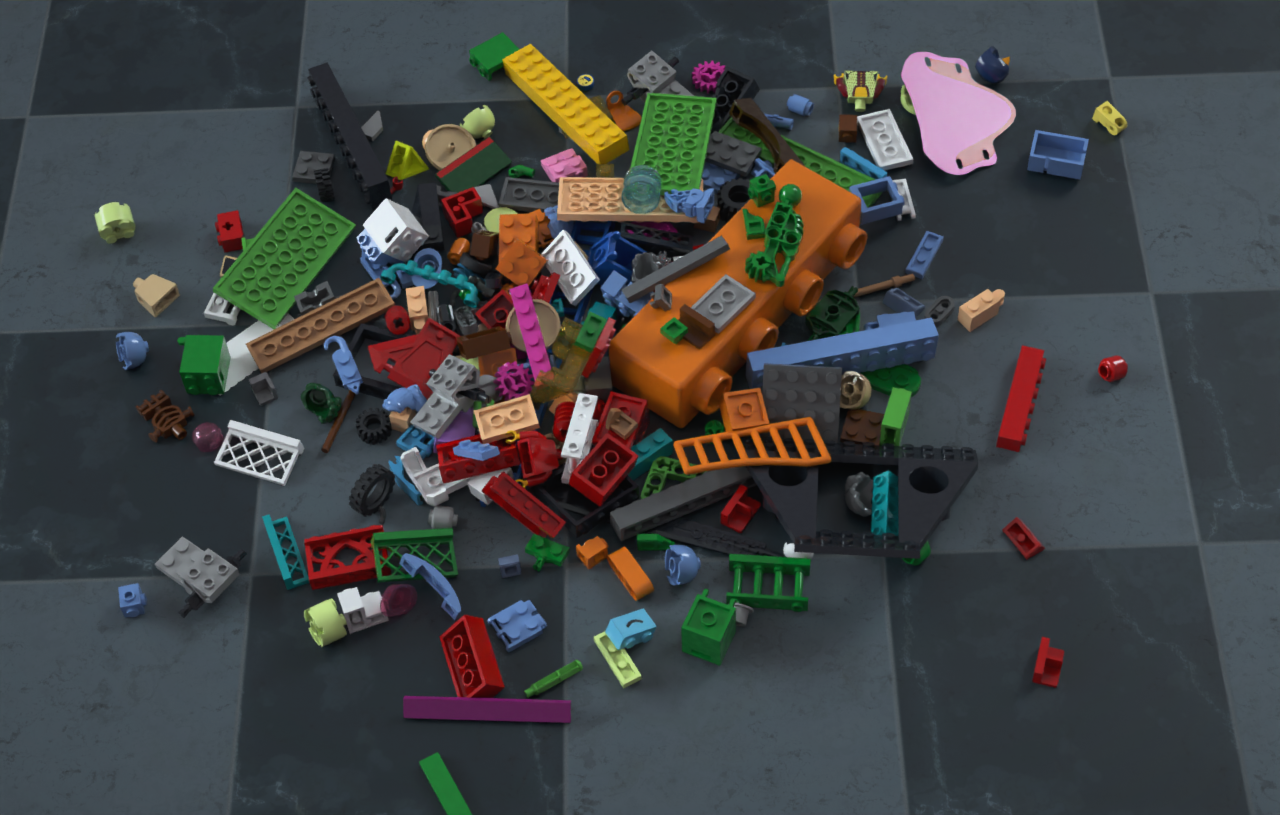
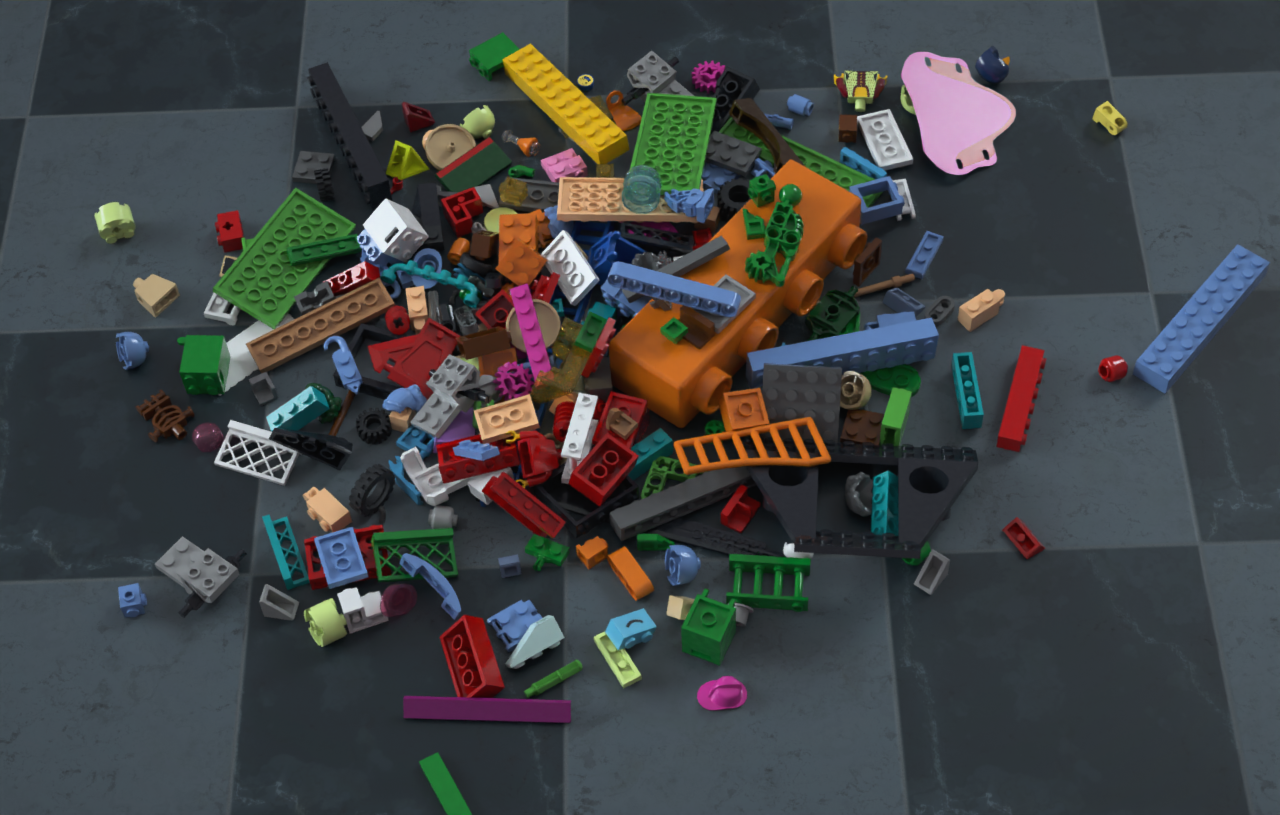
medium blue piece [1027,130,1089,180] -> none
red panel [1032,637,1064,688] -> none
none -> light grey slope [259,584,299,621]
none -> teal brick [266,386,330,432]
none -> black wedge [269,428,353,470]
none -> green tile [286,234,362,266]
none -> light nougat brick [303,487,352,533]
none -> medium blue plate [314,527,368,589]
none -> red slope [324,261,381,297]
none -> dark red slope [402,101,435,132]
none -> clear yellow brick [499,177,528,207]
none -> piece [502,130,540,157]
none -> light aqua slope [505,615,565,669]
none -> medium blue beam [607,261,741,317]
none -> tan panel [666,595,695,620]
none -> red tile [692,228,713,246]
none -> dark pink piece [697,676,747,711]
none -> reddish brown plate [853,237,882,287]
none -> light grey slope [914,549,950,595]
none -> teal brick [951,352,984,429]
none -> medium blue brick [1133,244,1270,394]

